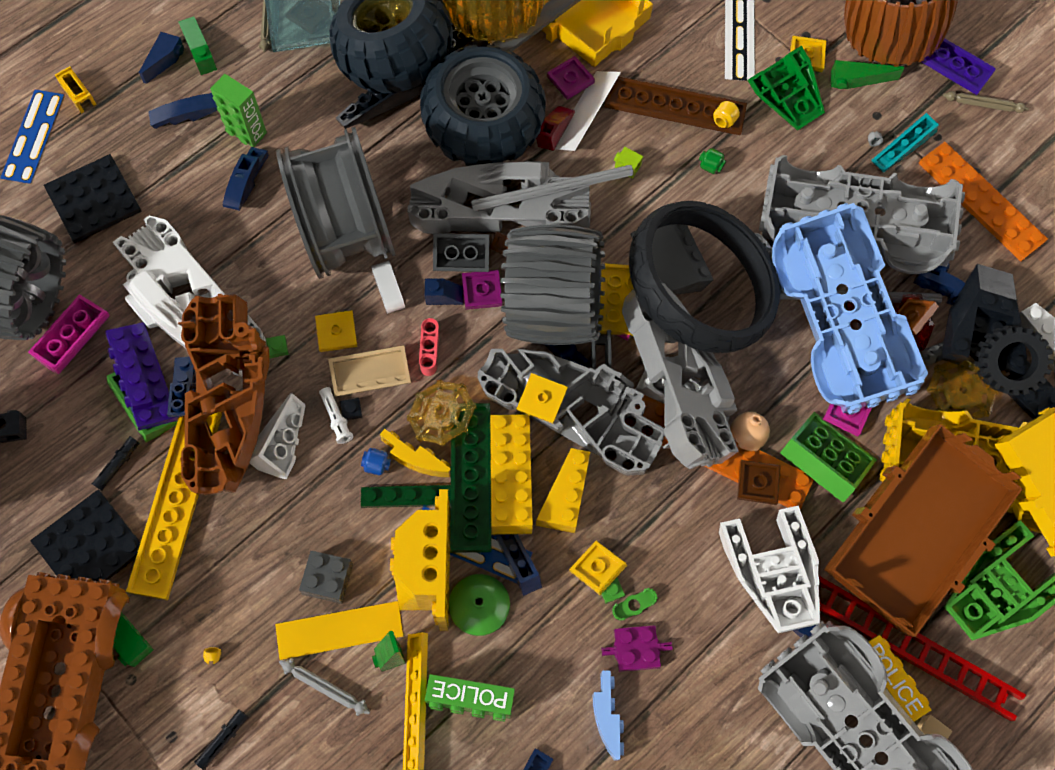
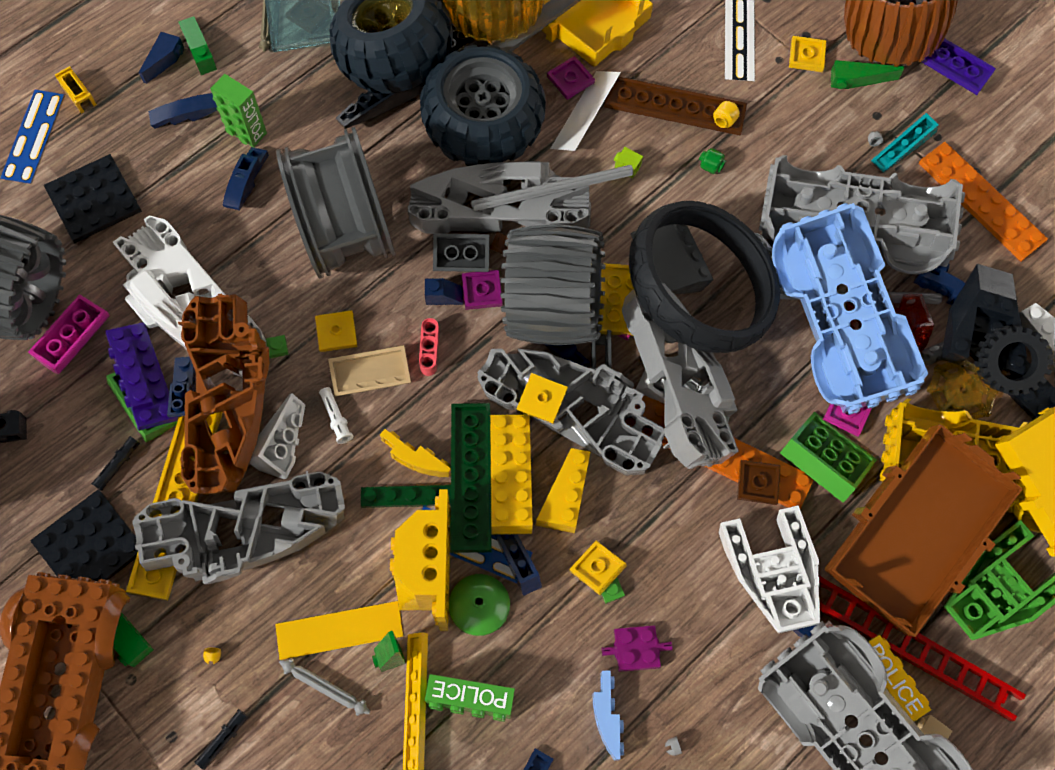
dark grey brick [299,551,353,604] -> none
black plate [340,398,363,421] -> none
blue head [361,448,391,475] -> none
white beam [371,261,405,314] -> none
clear yellow plate [407,379,476,446] -> none
dark red slope [536,106,575,151] -> none
bright green piece [612,588,658,621] -> none
light nougat cylinder [730,412,770,451] -> none
green wedge [747,46,825,131] -> none
dark orange plate [896,299,939,335] -> none
dark tan wheel [942,91,1029,113] -> none
none -> light grey piece [132,471,345,584]
none -> light grey hinge [665,736,682,756]

